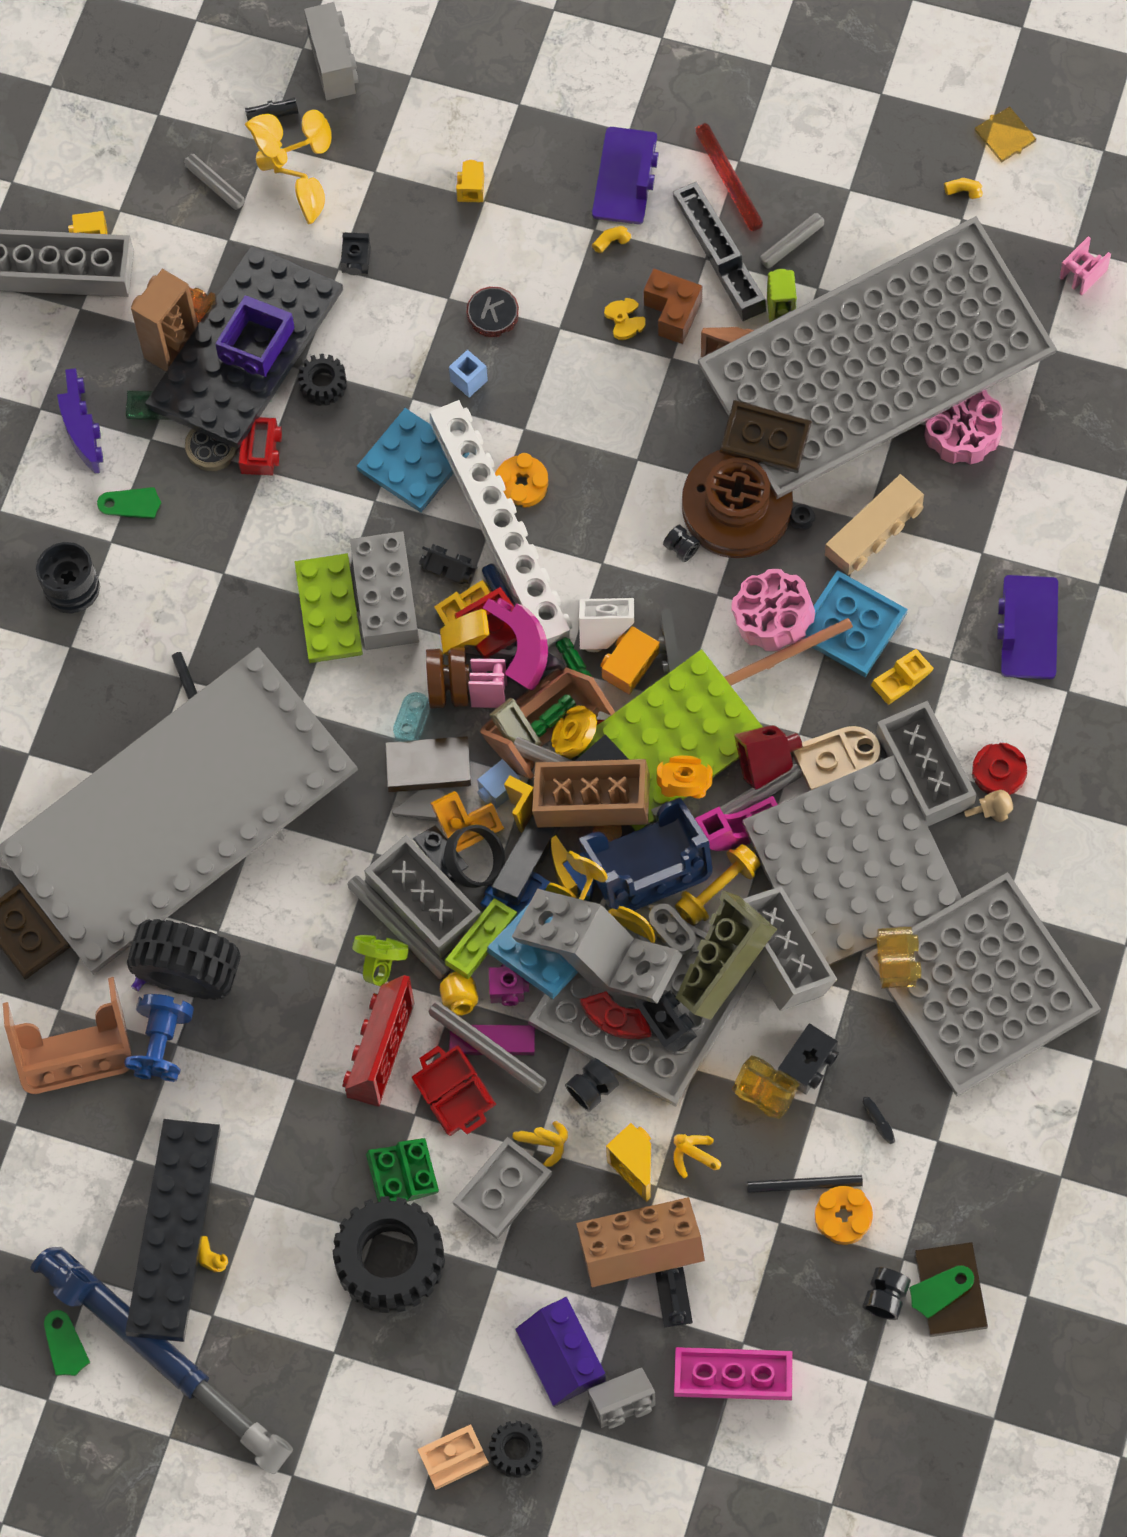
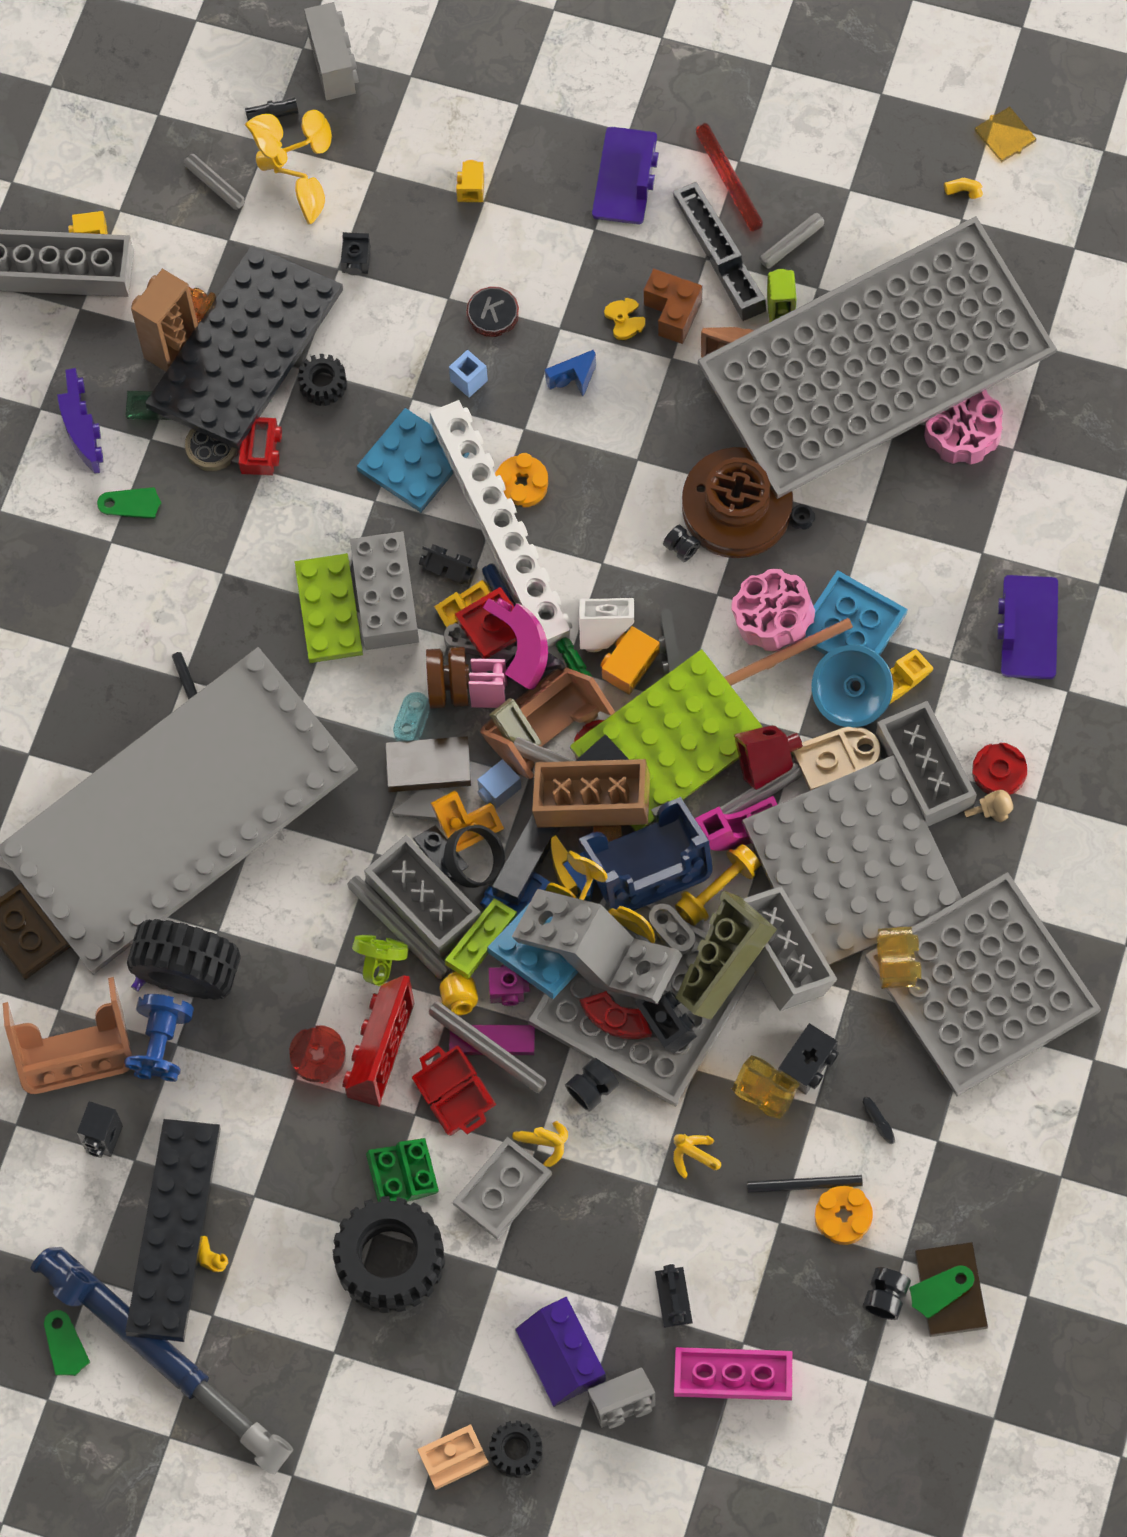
black wheel [36,542,100,613] -> none
dark purple window [215,295,294,377] -> none
yellow slope [440,609,489,655] -> none
yellow panel [504,775,534,833] -> none
green axle [530,694,576,738] -> none
yellow tile [551,705,597,759] -> none
medium nougat brick [576,1197,705,1287] -> none
yellow arm [592,226,631,254] -> none
yellow slope [606,1123,651,1202] -> none
light orange plate [656,756,713,799] -> none
dark brown tile [719,400,812,473] -> none
tan brick [825,474,924,576] -> none
bright pink piece [1060,236,1111,295] -> none
none -> black brick [77,1101,123,1158]
none -> clear red plate [289,1025,346,1083]
none -> blue slope [545,349,596,396]
none -> dark azure dish [811,645,893,728]

